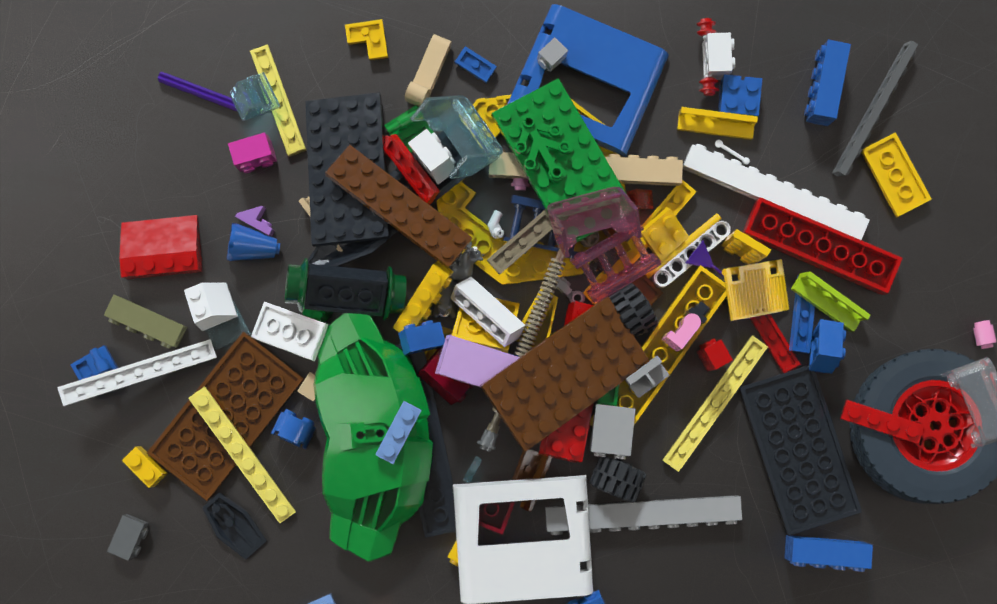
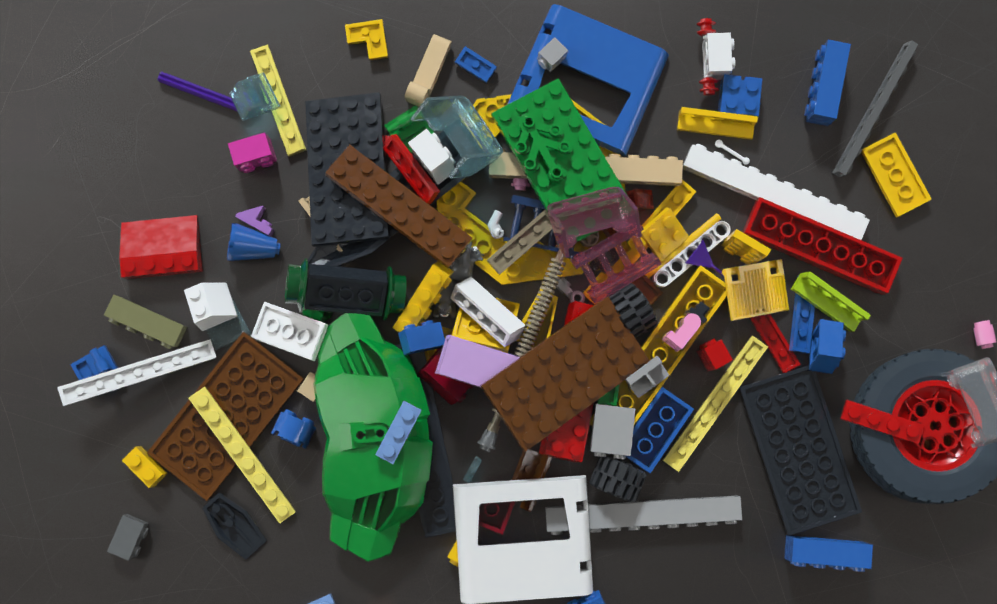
none -> blue brick [626,387,694,473]

